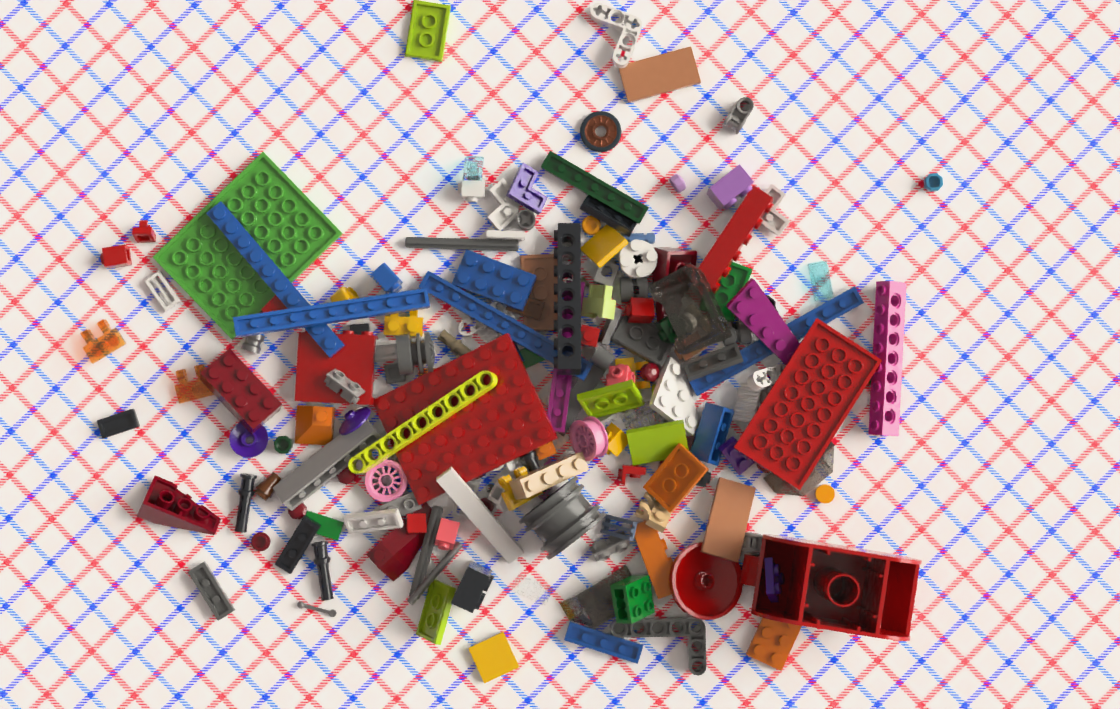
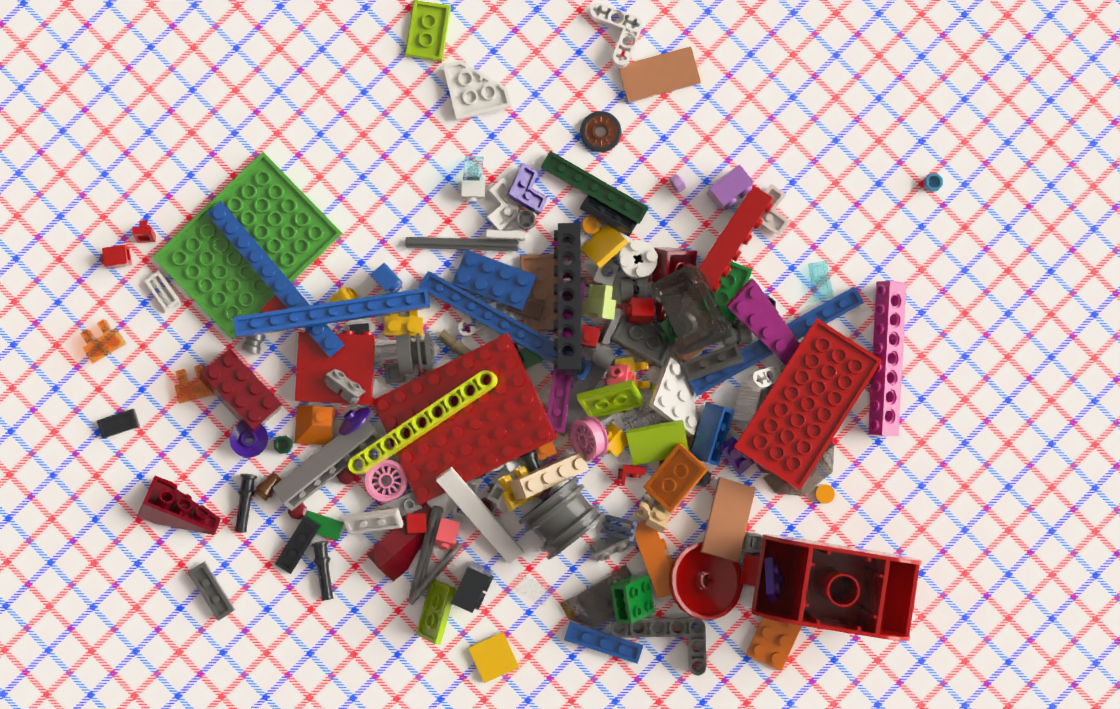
dark red plate [251,532,271,551] -> none
flat silver hinge [297,601,337,617] -> none
medium blue axle [621,233,655,244] -> none
dark red tile [640,363,659,382] -> none
light grey piece [722,97,754,135] -> none
none -> white plate [443,60,512,121]

